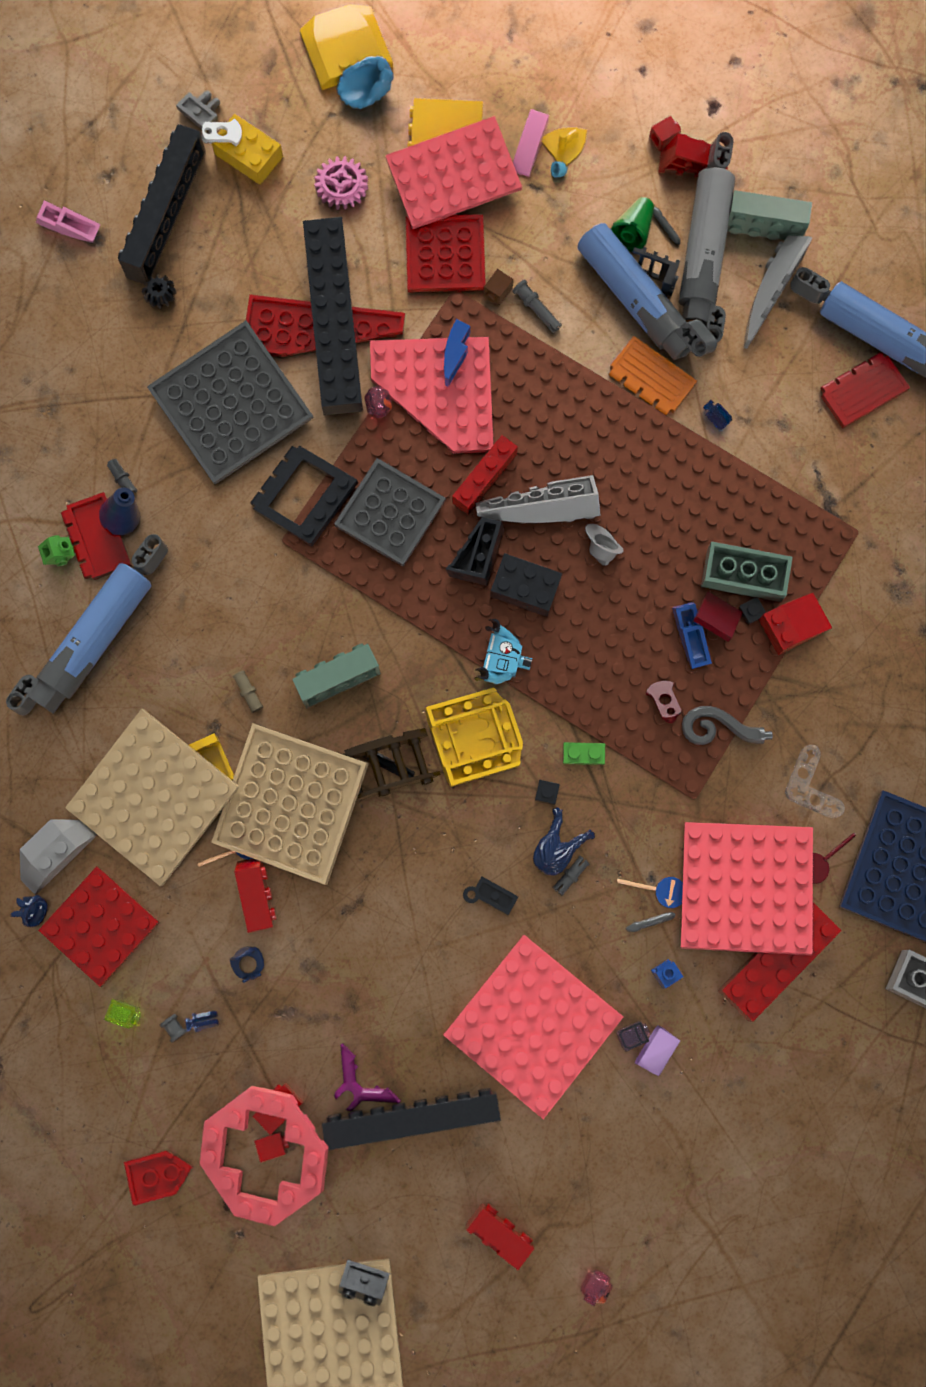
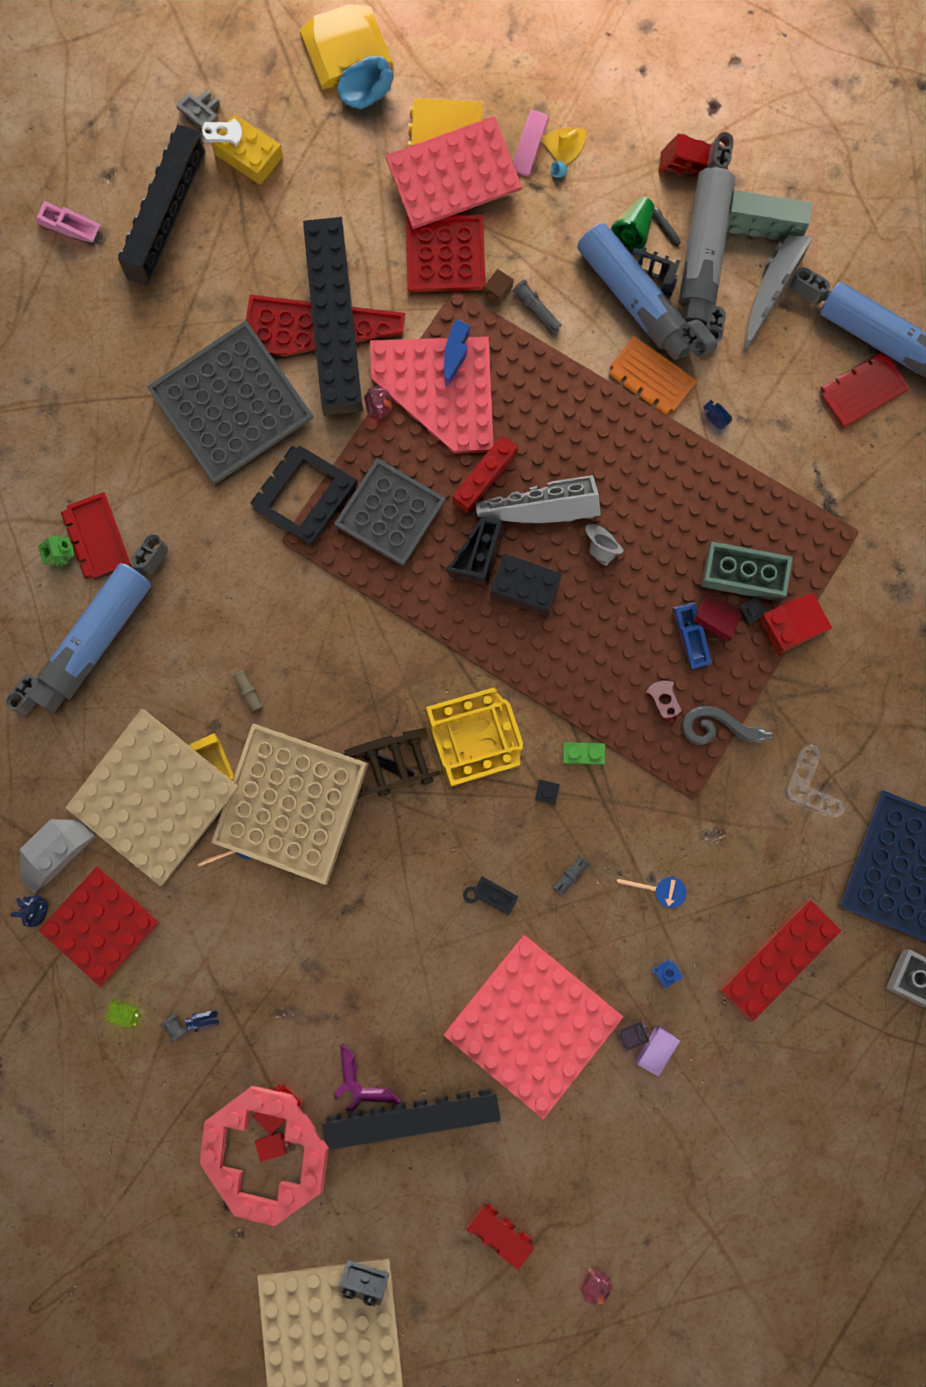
dark blue cone [99,488,140,535] -> none
dark grey axle [107,459,137,493] -> none
red tile [124,1151,193,1206] -> none
black gear [142,273,176,309] -> none
dark blue piece [230,946,264,983] -> none
red wedge [234,859,277,933] -> none
sand green brick [292,644,381,709] -> none
bright pink gear [314,156,368,210] -> none
medium azure torso [474,619,532,684] -> none
dark blue hair [533,807,595,875] -> none
dark grey piece [626,912,676,932] -> none
red brick [649,116,681,152] -> none
coral plate [681,822,813,955] -> none
dark red piece [813,833,856,884] -> none

